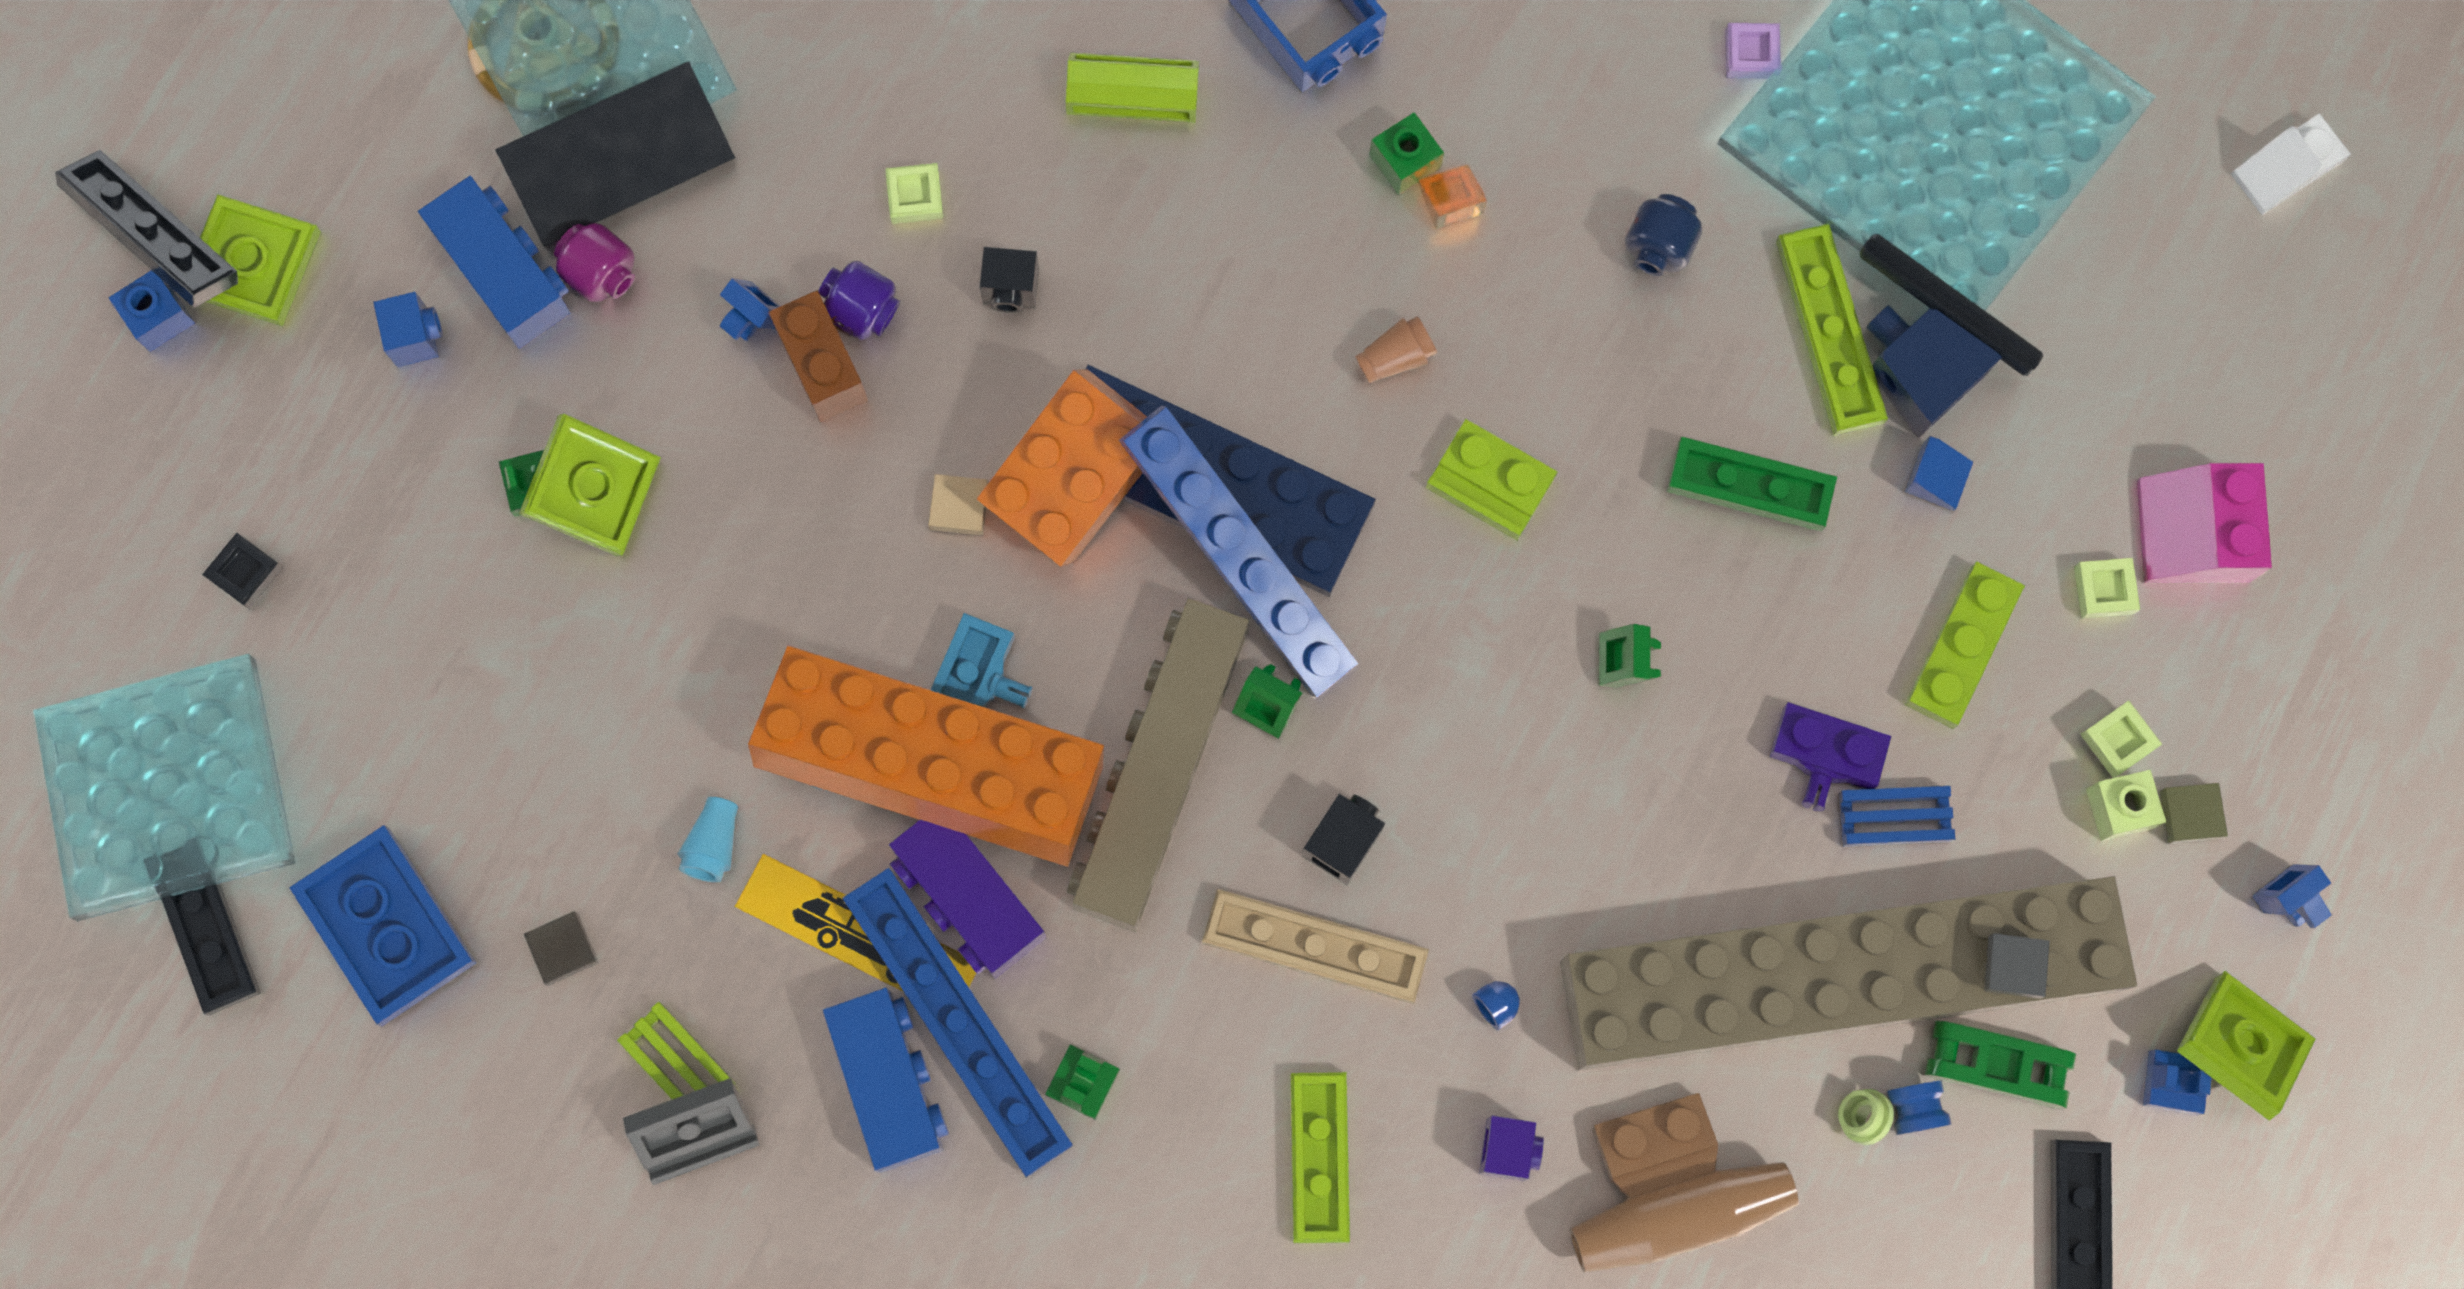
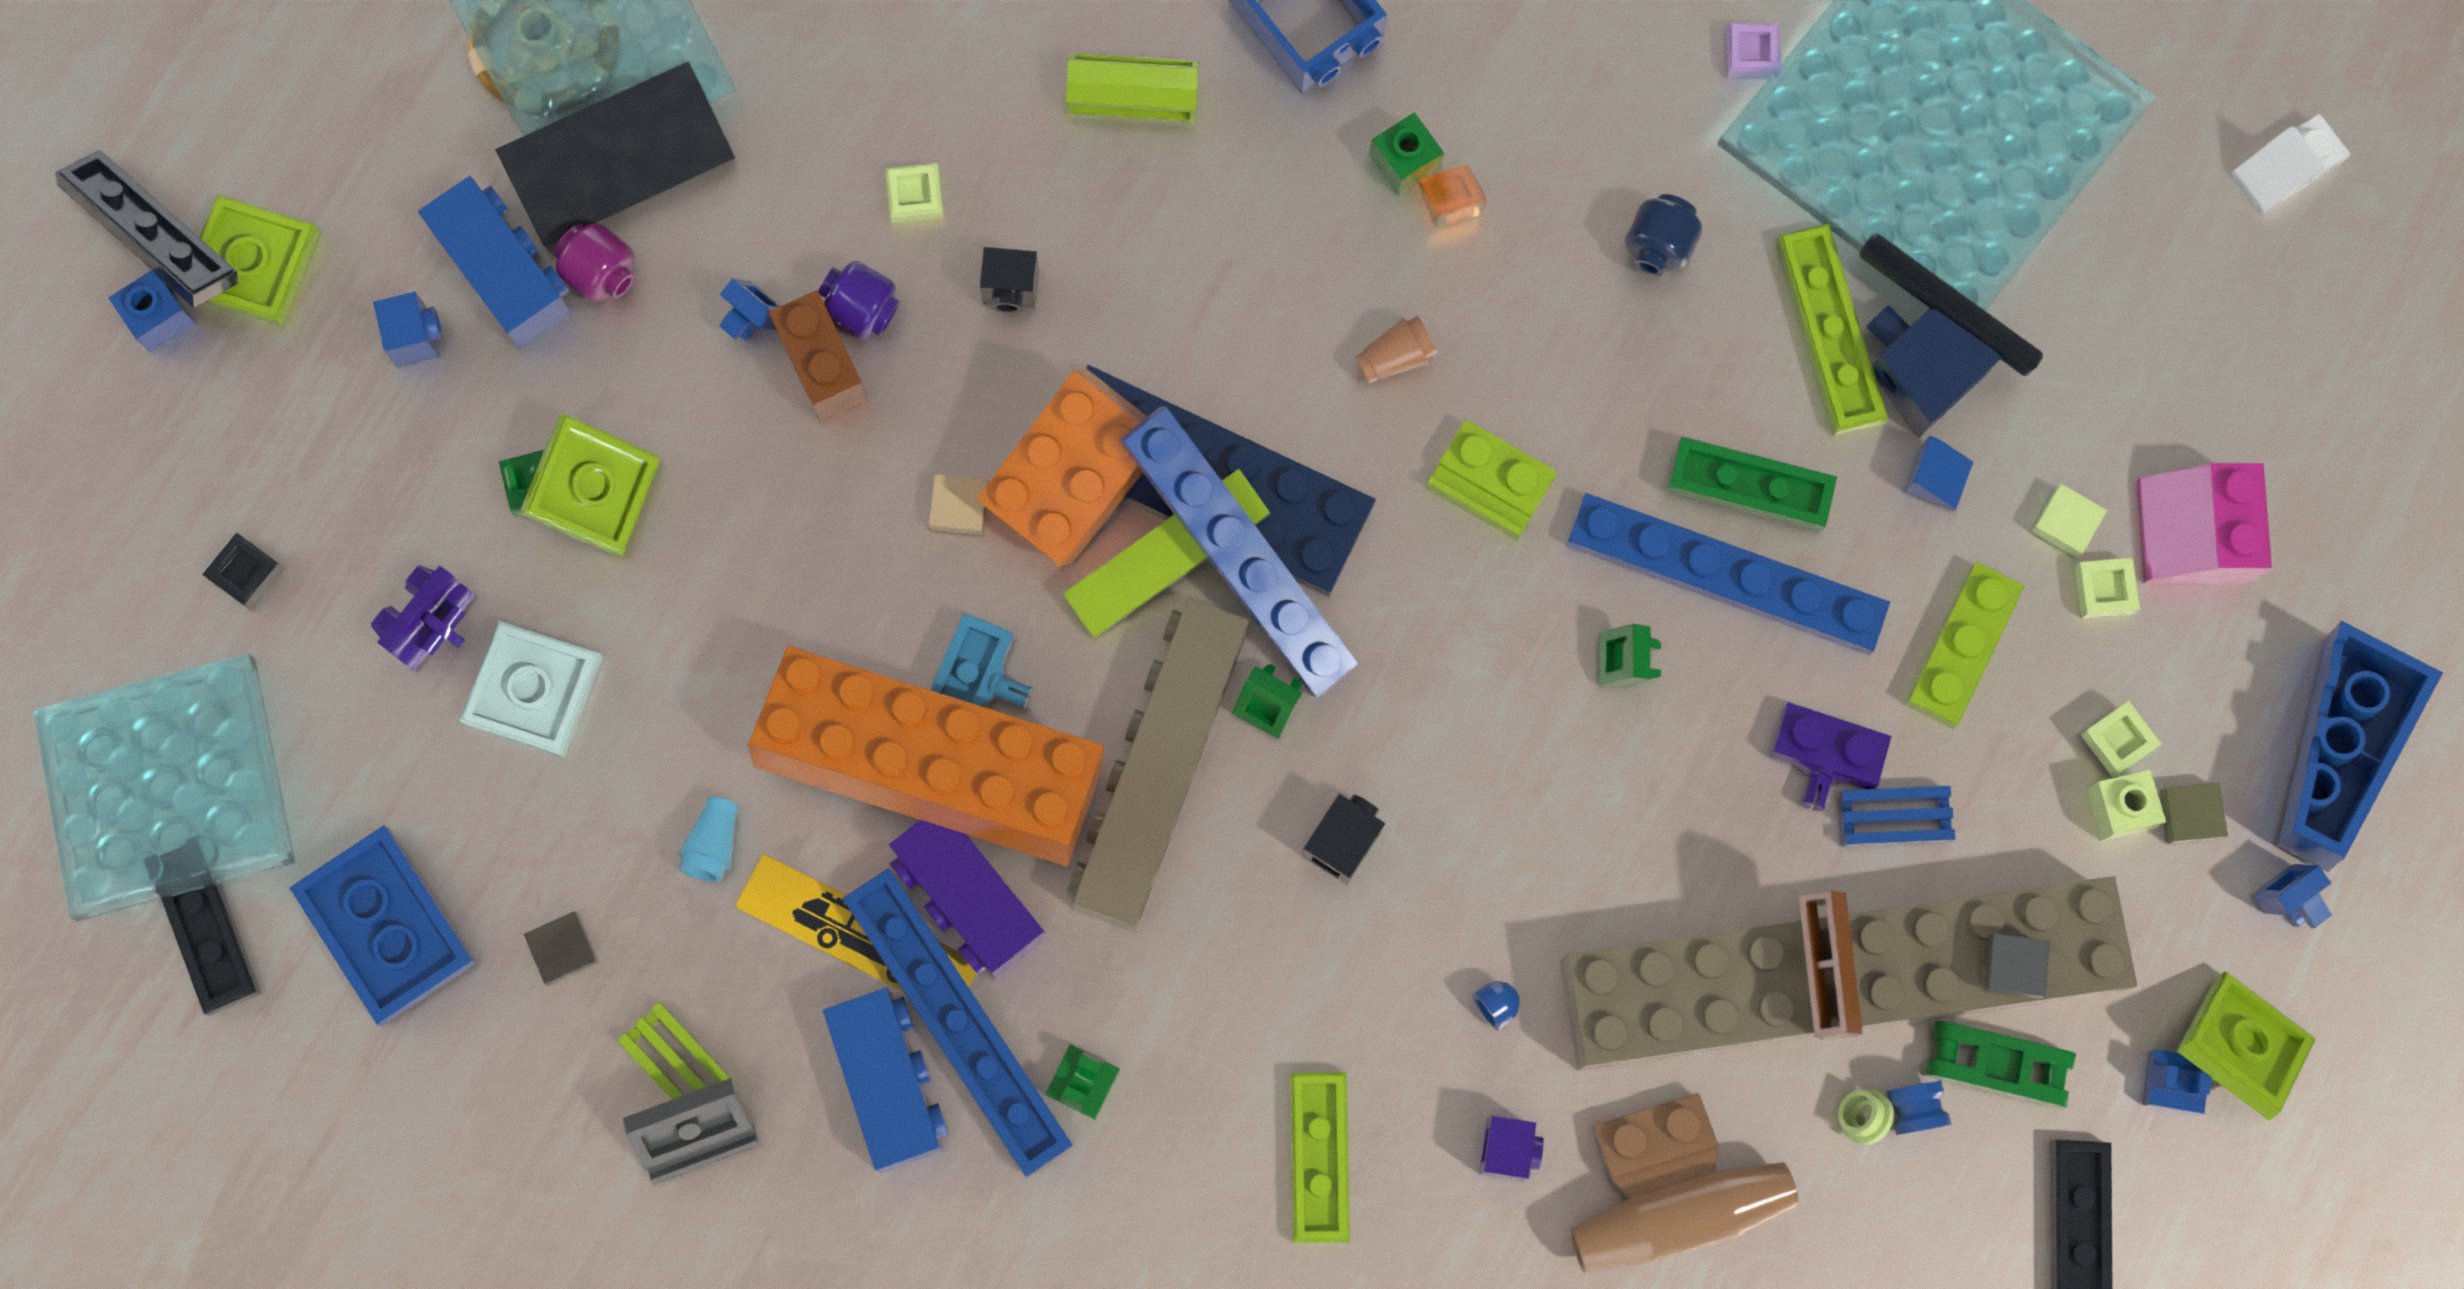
tan tile [1202,889,1429,1004] -> none
none -> dark purple hips [371,565,476,672]
none -> light aqua tile [459,620,603,758]
none -> lime tile [1063,469,1271,638]
none -> blue plate [1566,493,1890,655]
none -> dark orange piece [1798,890,1863,1040]
none -> yellowish green tile [2031,483,2108,559]
none -> blue wedge [2278,620,2443,872]

